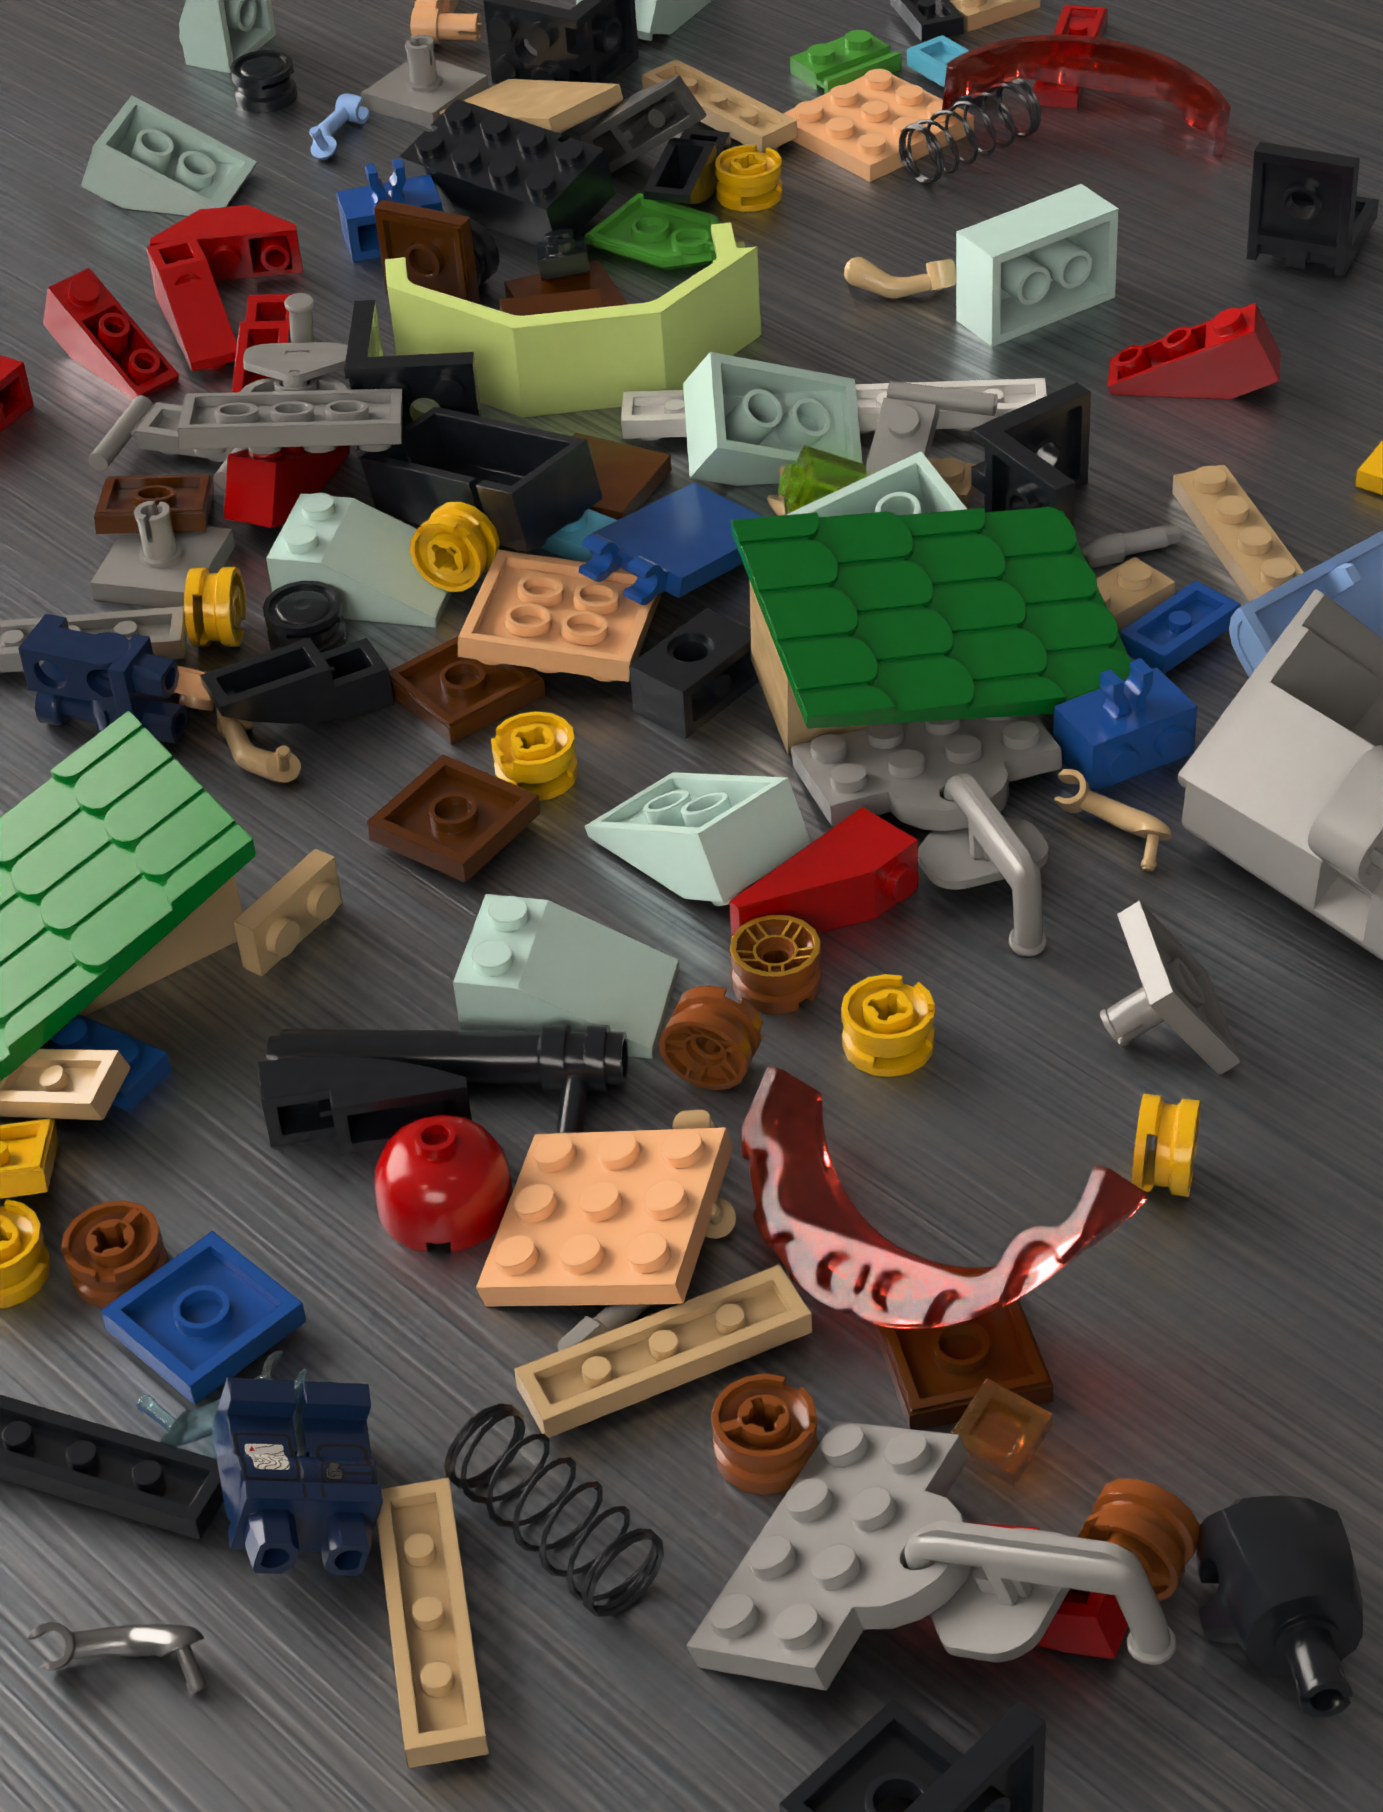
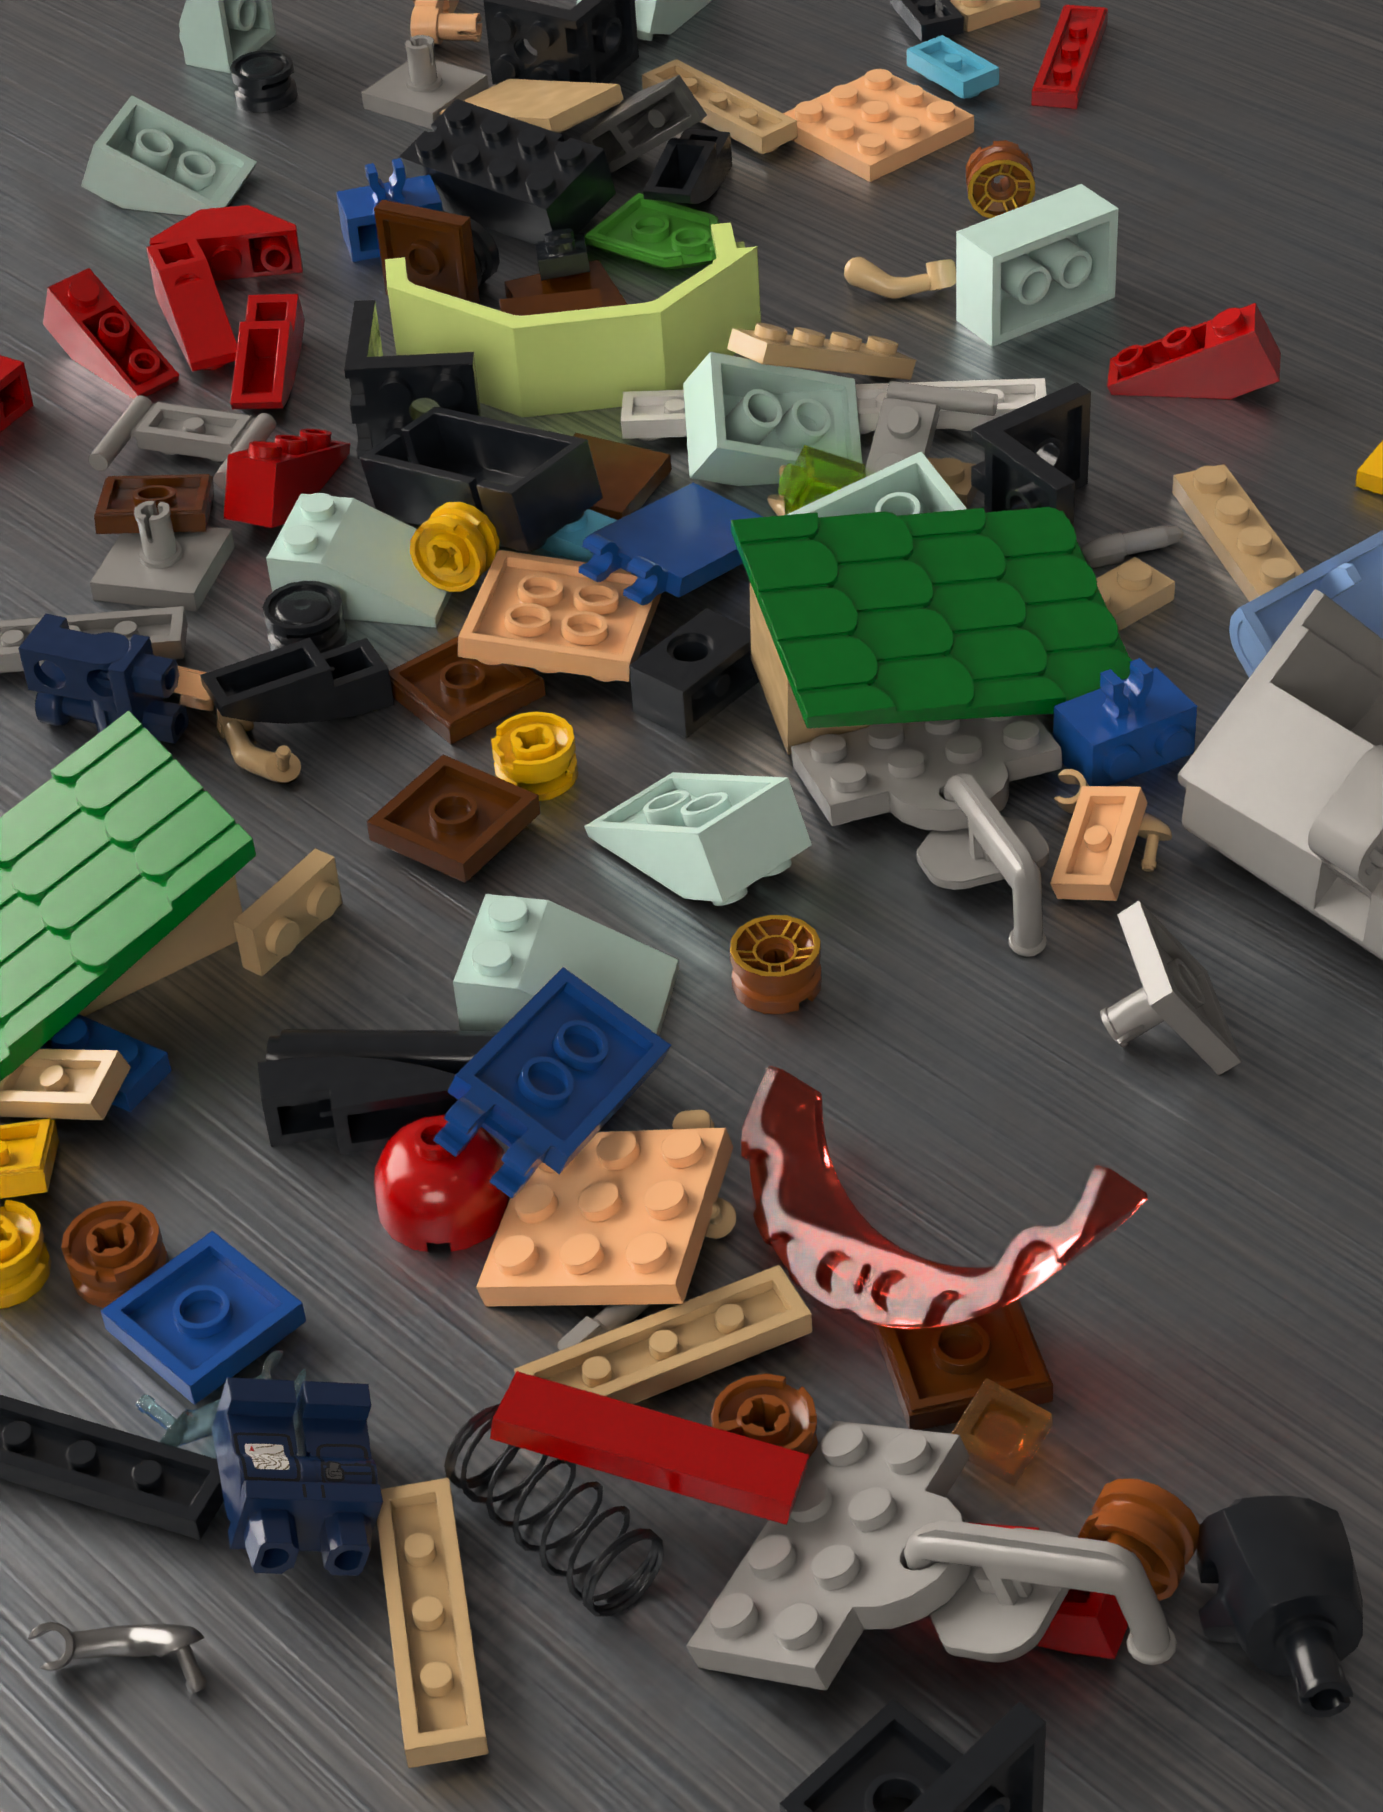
light grey plate [177,293,403,456] -> none
yellow wheel [184,567,246,647] -> none
light blue piece [310,93,370,160] -> none
dark orange wheel [659,985,764,1090] -> none
yellow wheel [715,145,783,212] -> none
red slope [729,807,919,936] -> none
bright green plate [790,30,902,94] -> none
yellow wheel [841,974,935,1077] -> none
black piece [899,77,1041,184] -> none
clear red windscreen [942,35,1231,157] -> none
blue plate [1119,580,1241,674] -> none
yellow wheel [1132,1093,1201,1197] -> none
black bracket [1246,142,1379,276] -> none
none -> blue tile [433,967,671,1198]
none -> red tile [490,1371,809,1525]
none -> tan plate [727,323,916,380]
none -> dark orange wheel [966,140,1035,218]
none -> light nougat plate [1050,786,1148,901]

